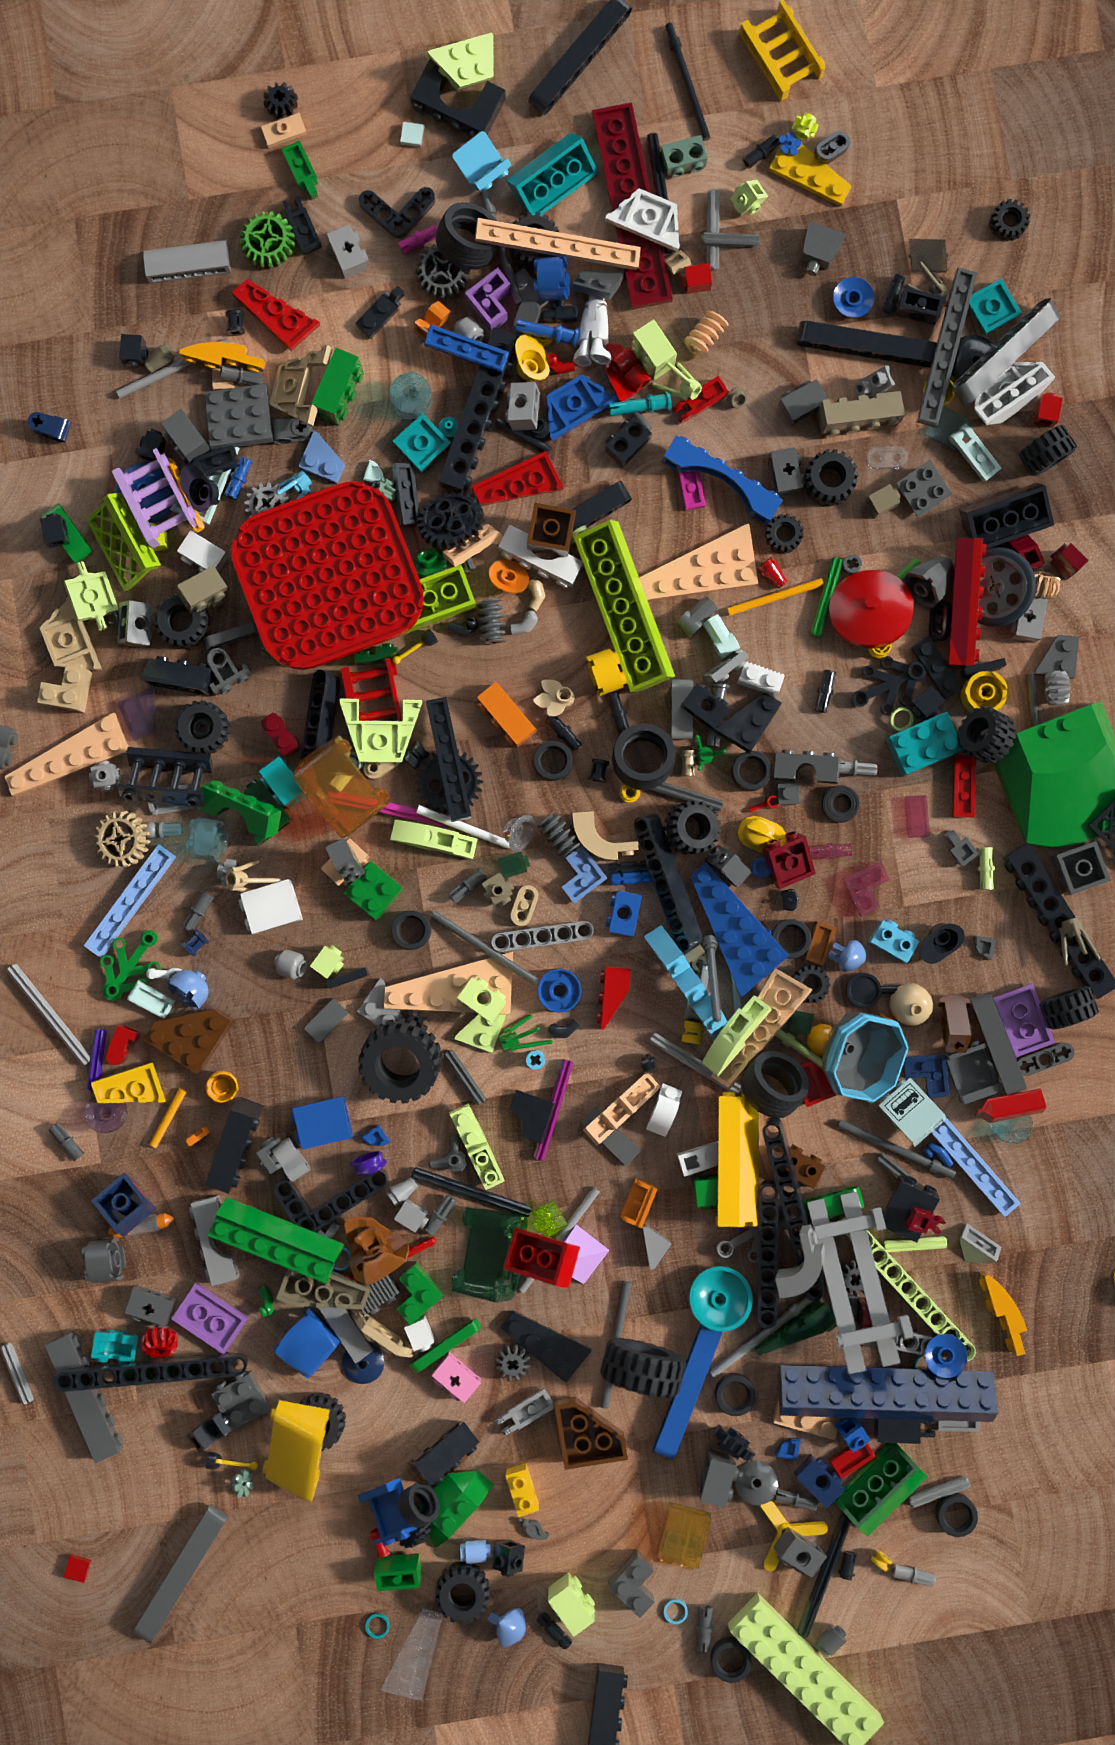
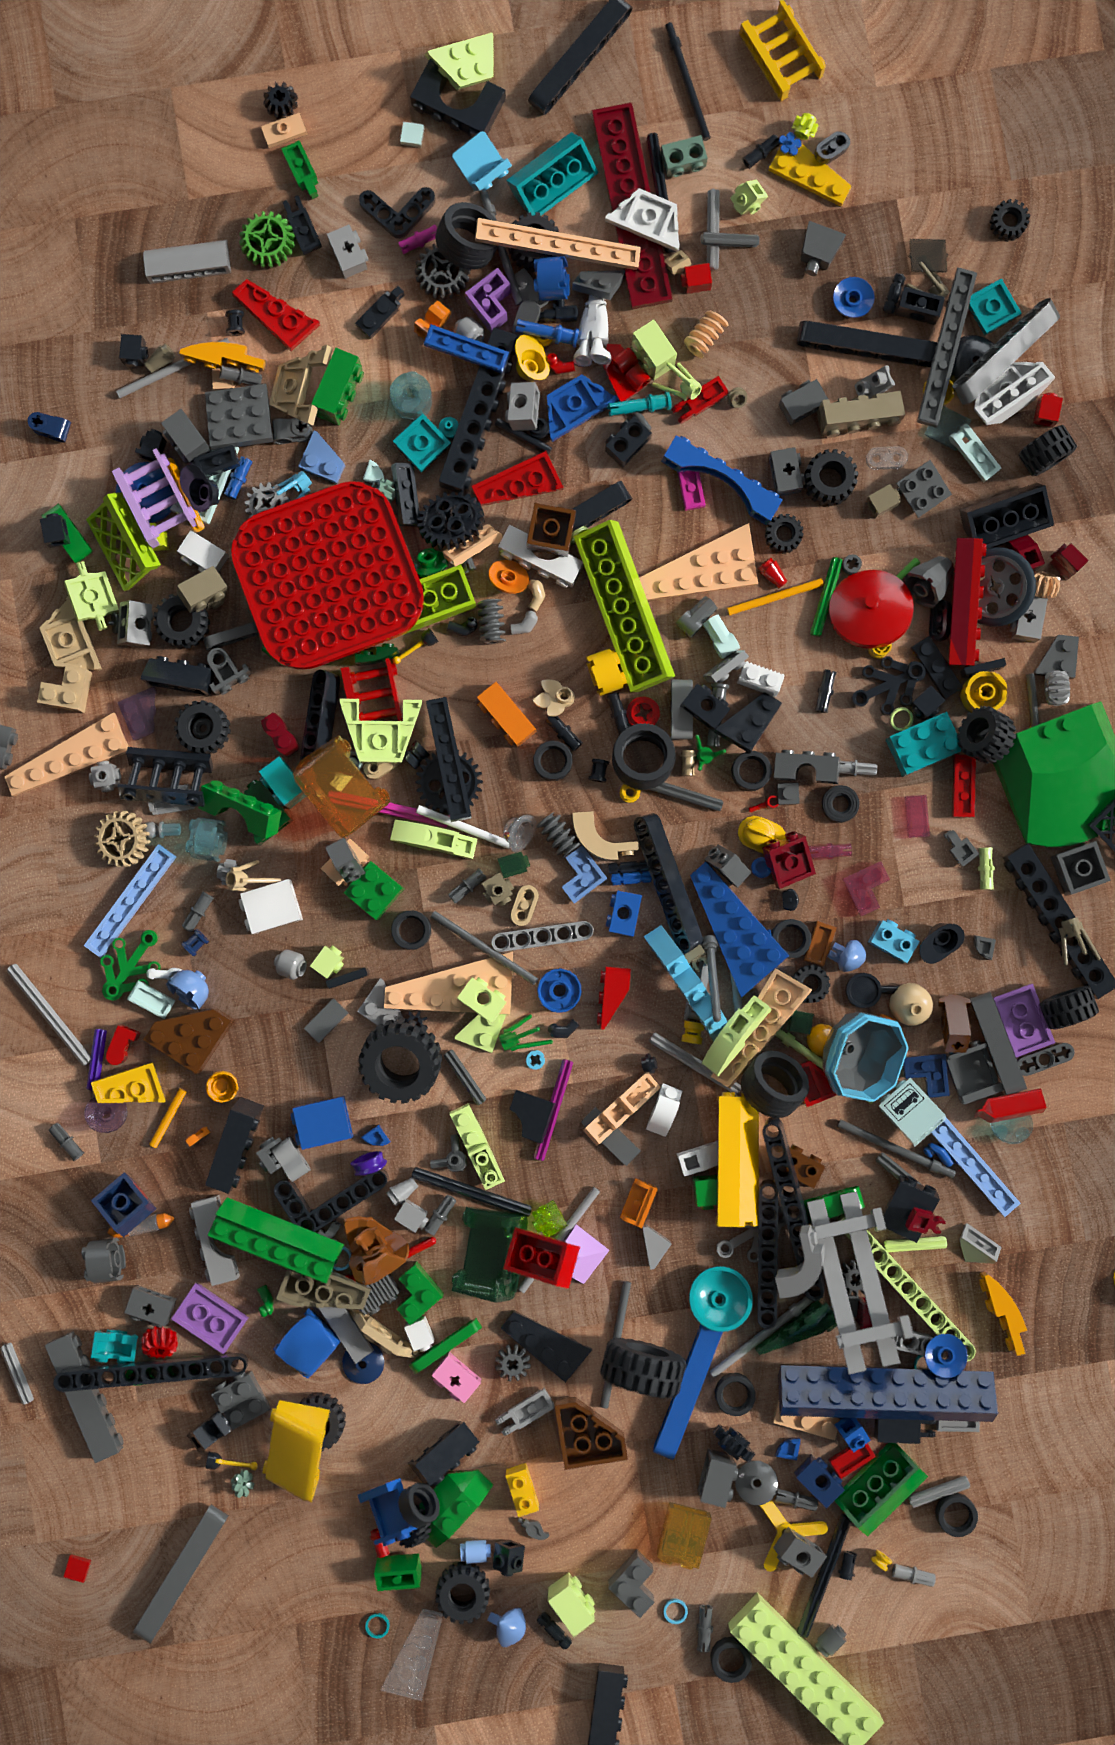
black tyre [663,800,721,855] -> none
none -> red gear [627,696,660,725]

